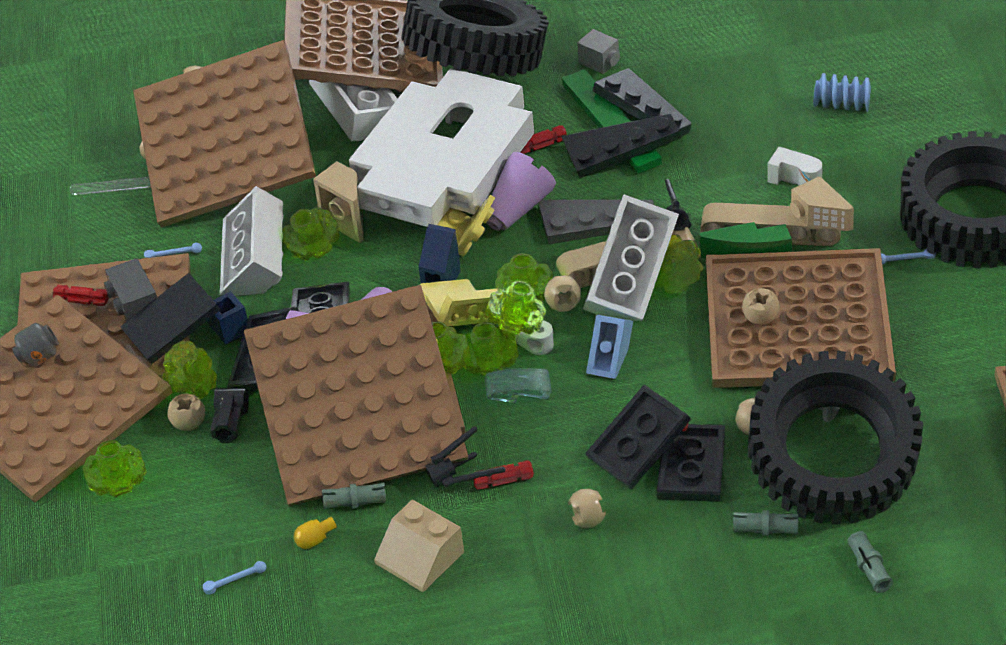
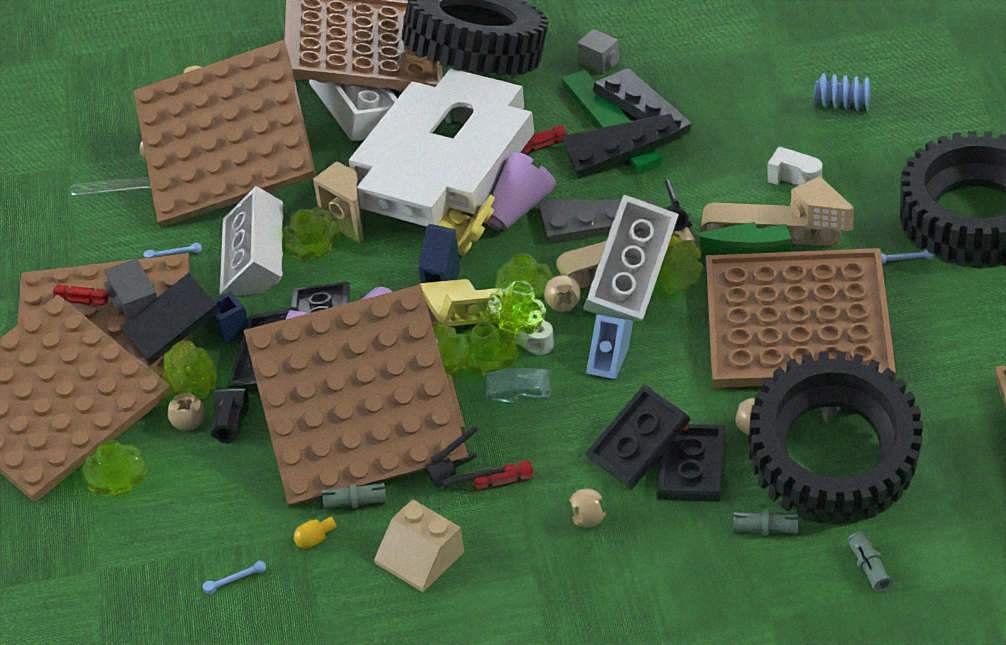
dark grey head [12,323,59,367] -> none
tan piece [742,288,780,325] -> none

